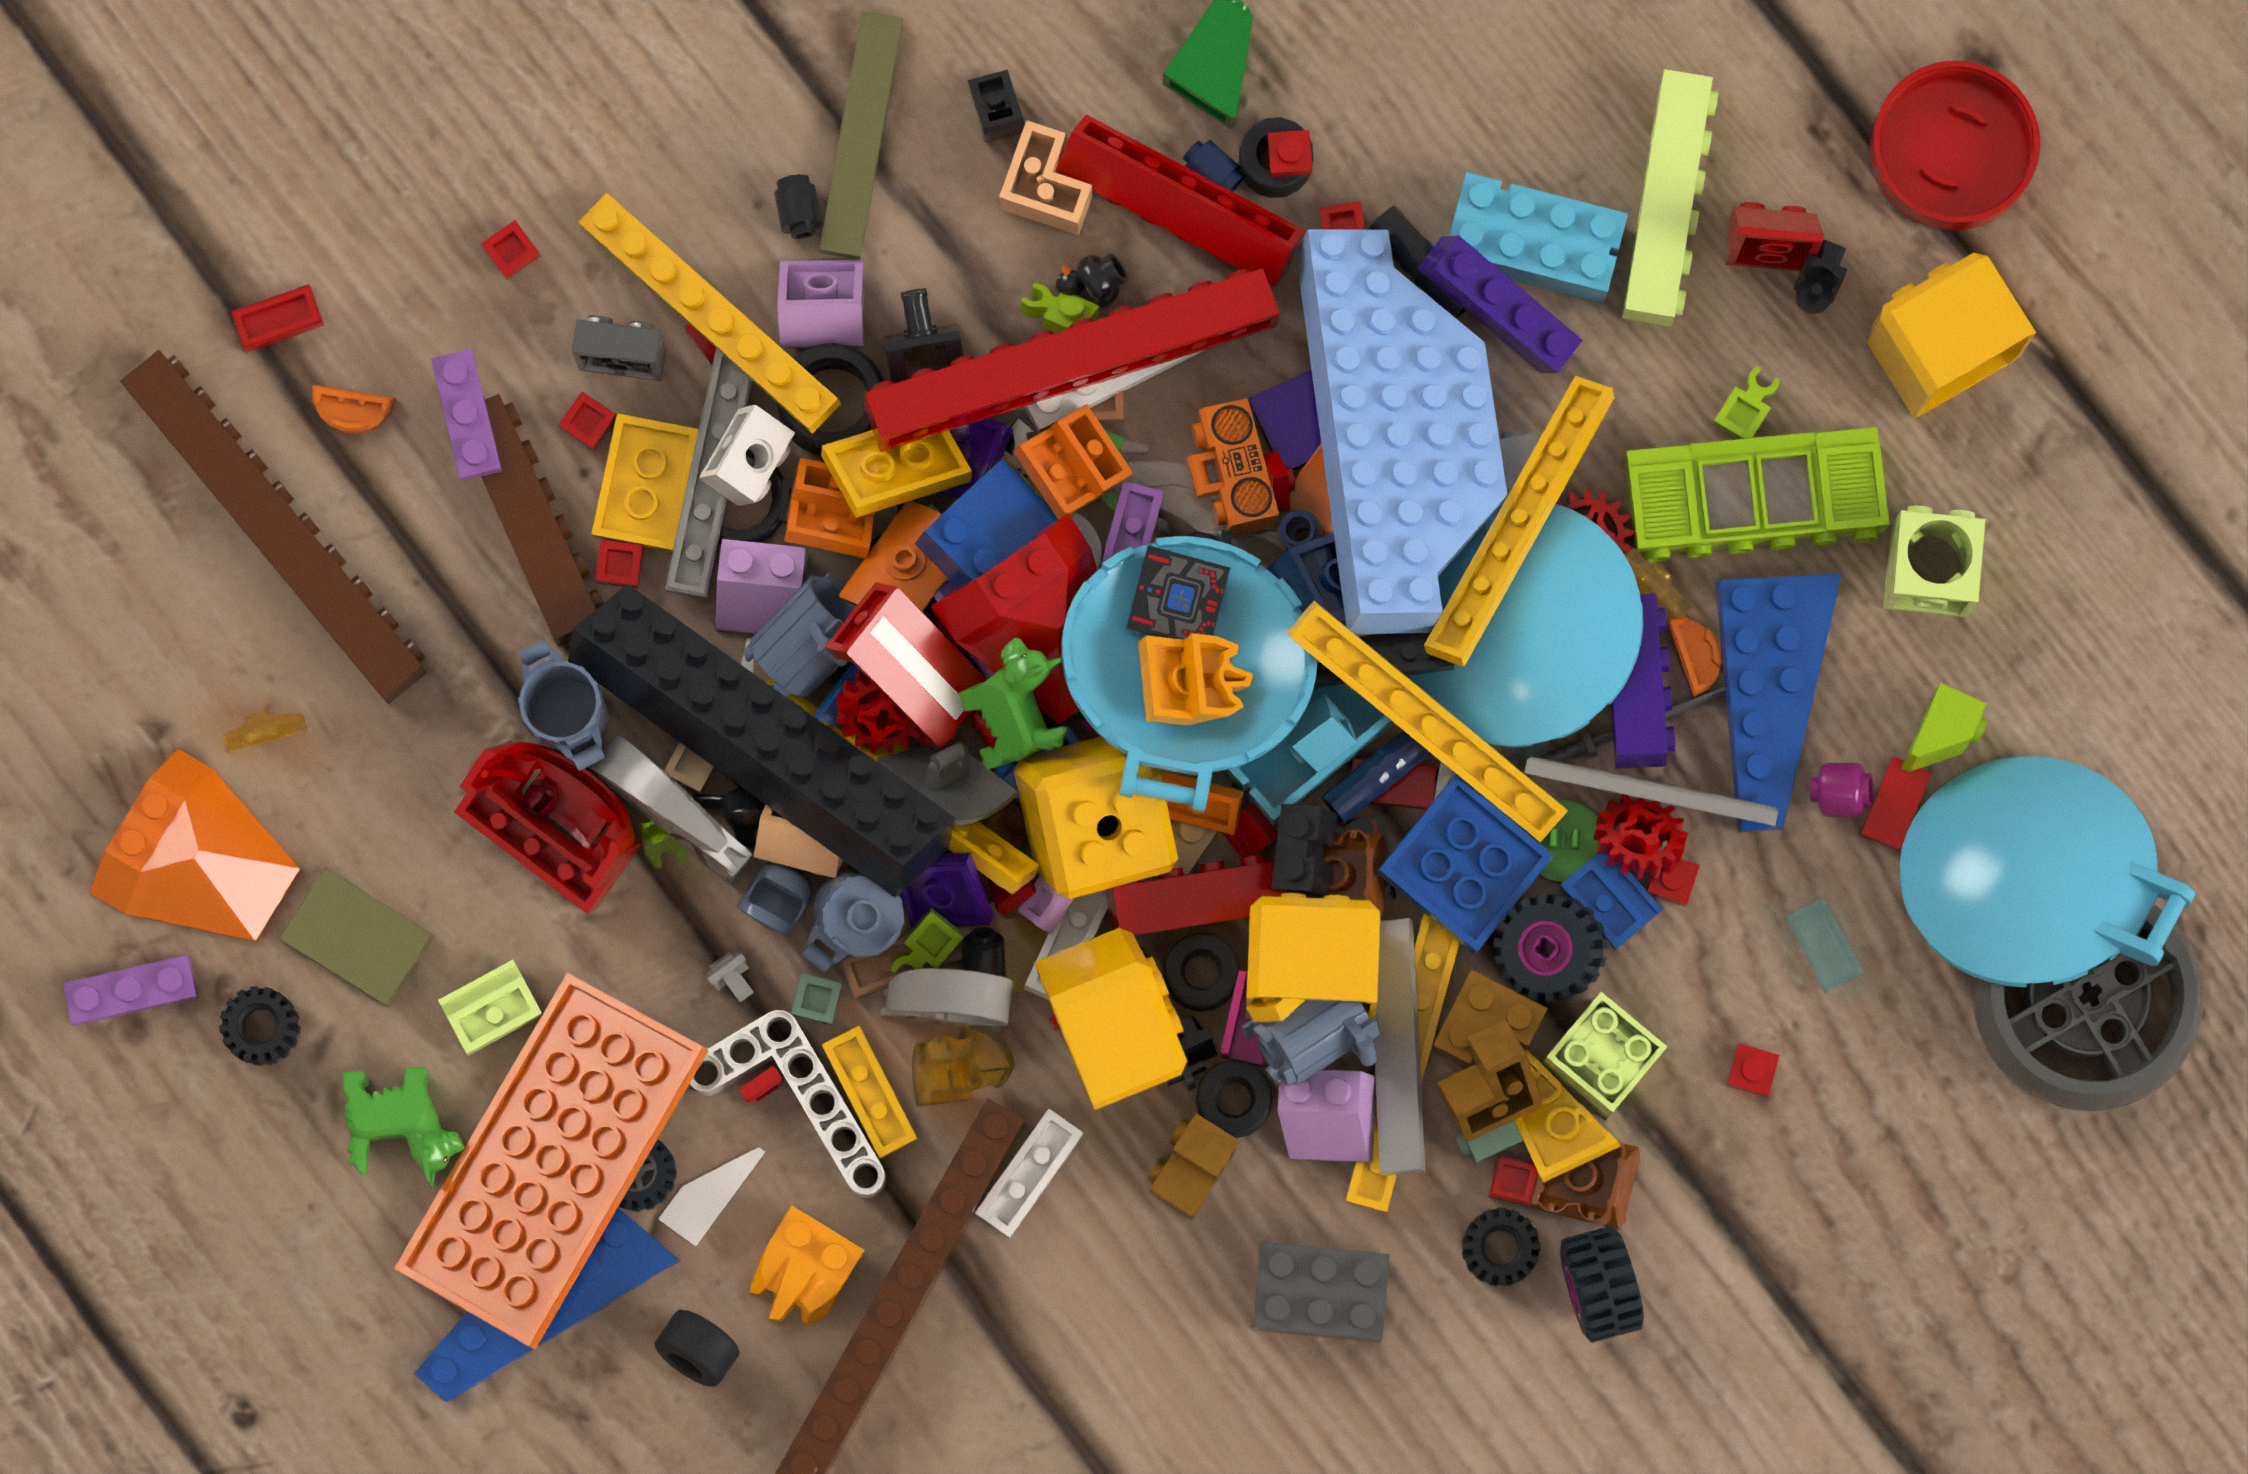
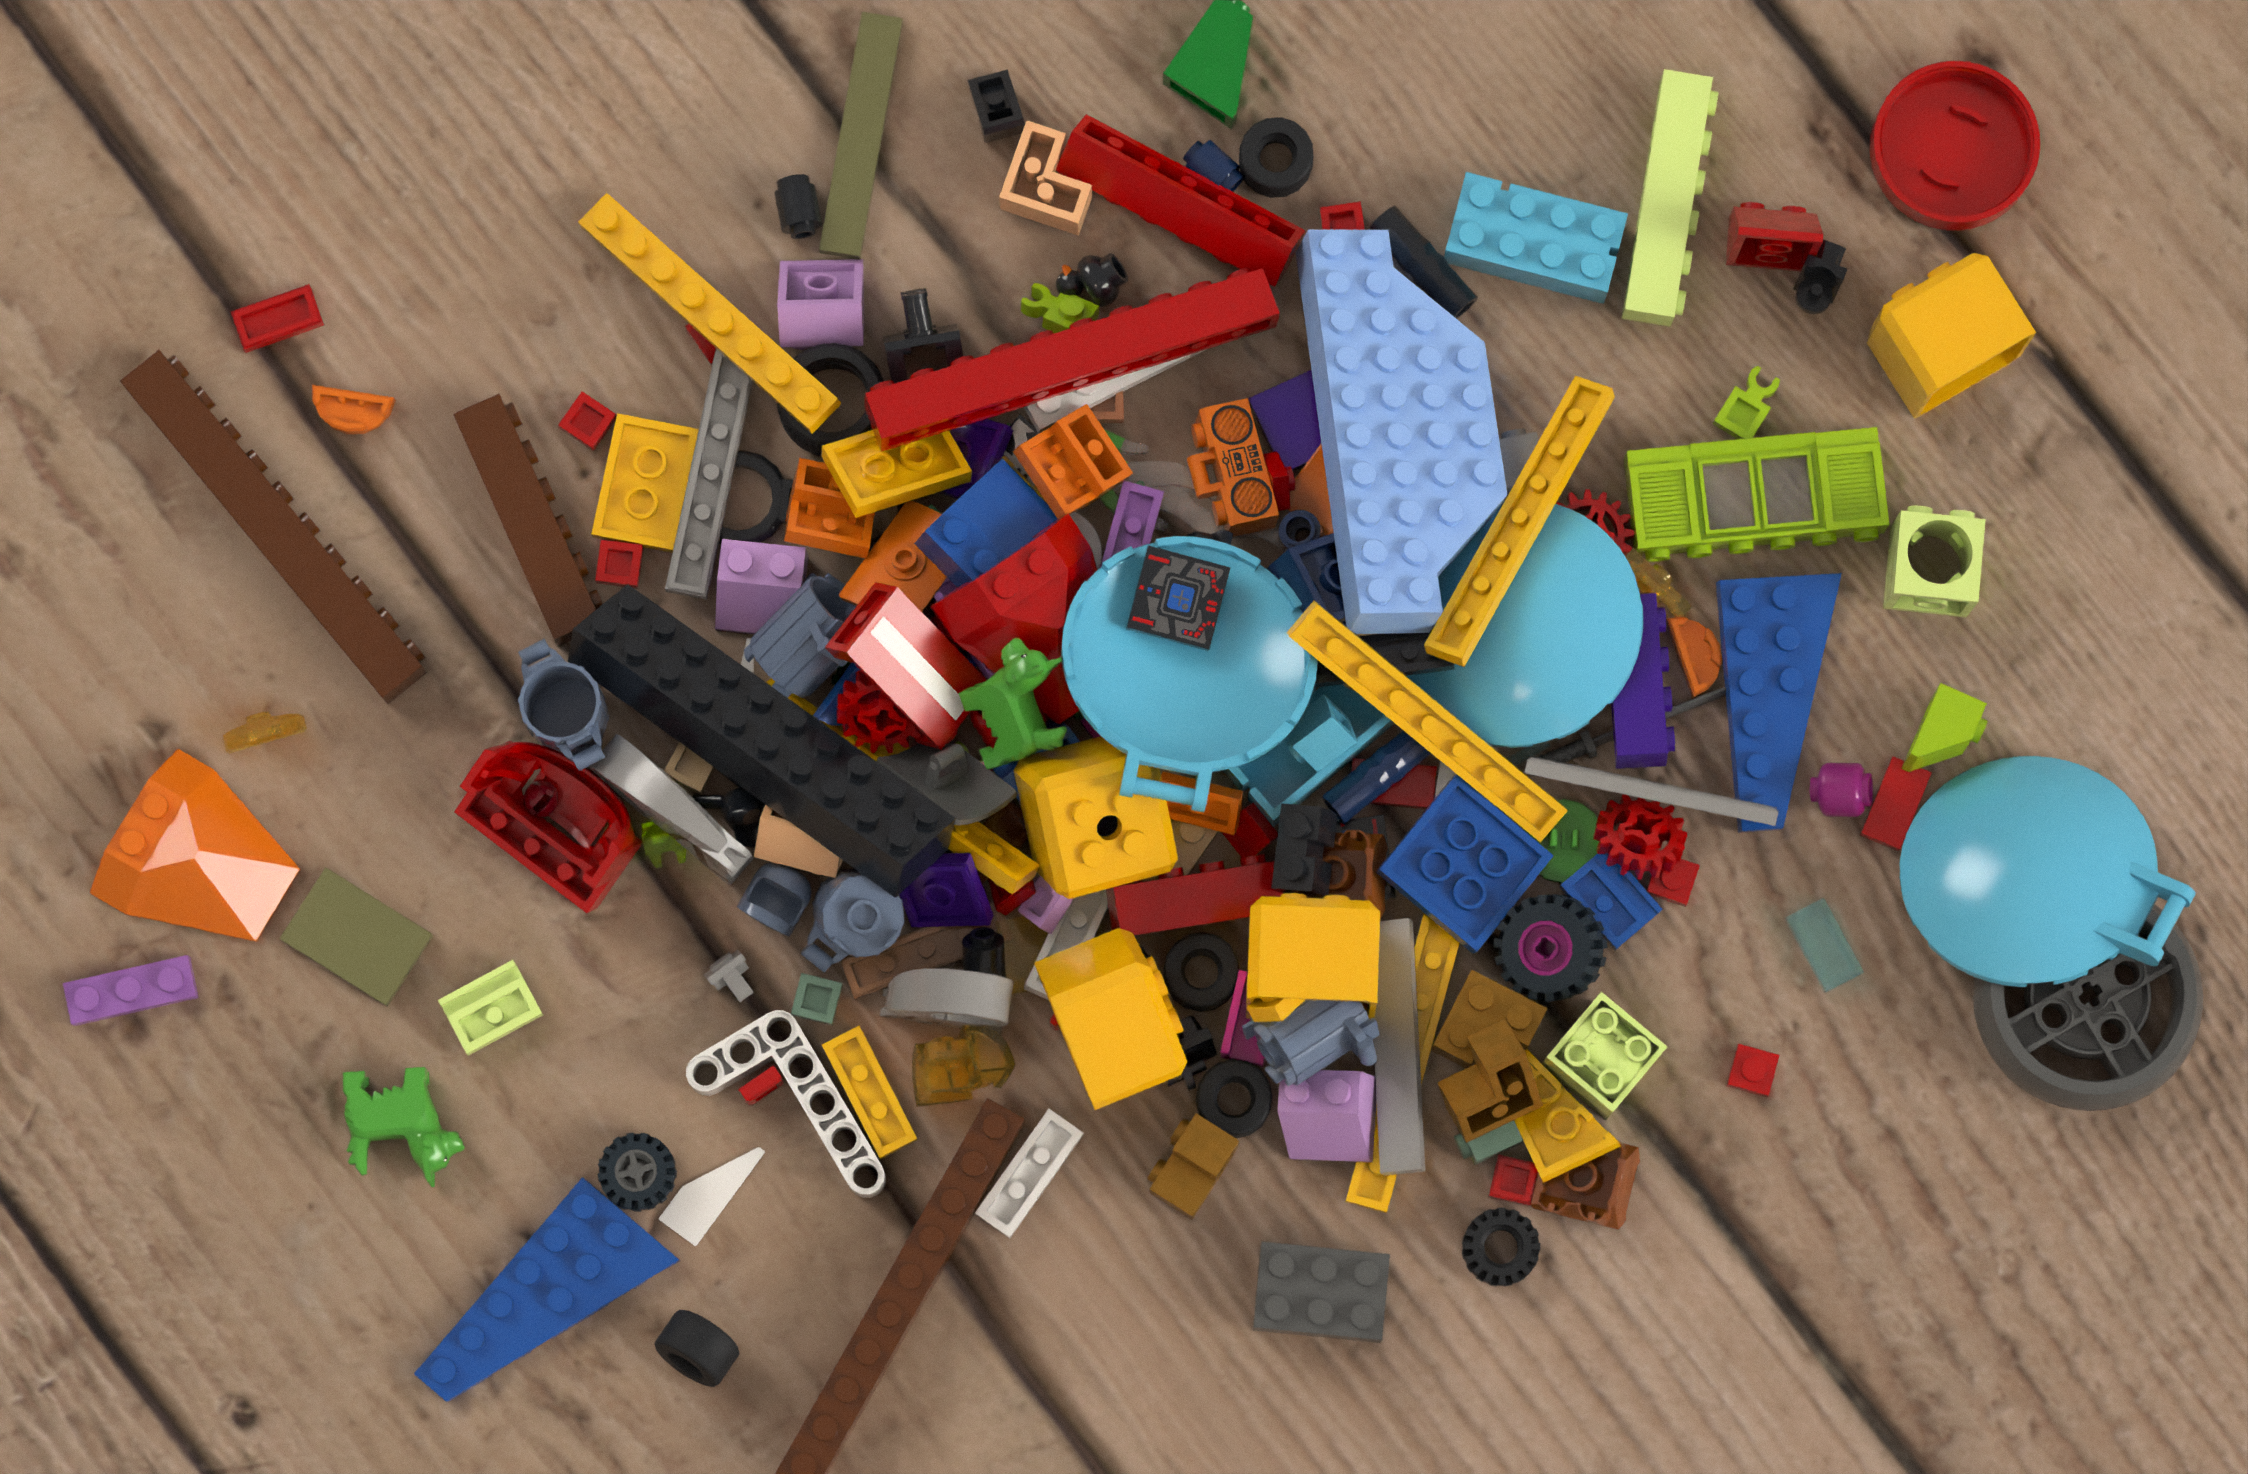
black tyre [219,986,301,1066] -> none
orange plate [394,973,709,1350] -> none
medium lavender plate [431,348,502,482] -> none
red plate [481,220,541,280] -> none
dark grey piece [572,315,667,381] -> none
white brick [699,405,795,506] -> none
light orange plate [749,1206,865,1326] -> none
lime plate [891,907,964,973] -> none
light orange plate [1138,633,1253,725] -> none
red plate [1267,130,1312,177] -> none
dark purple brick [1417,236,1582,373] -> none
black wheel [1560,1225,1644,1343] -> none

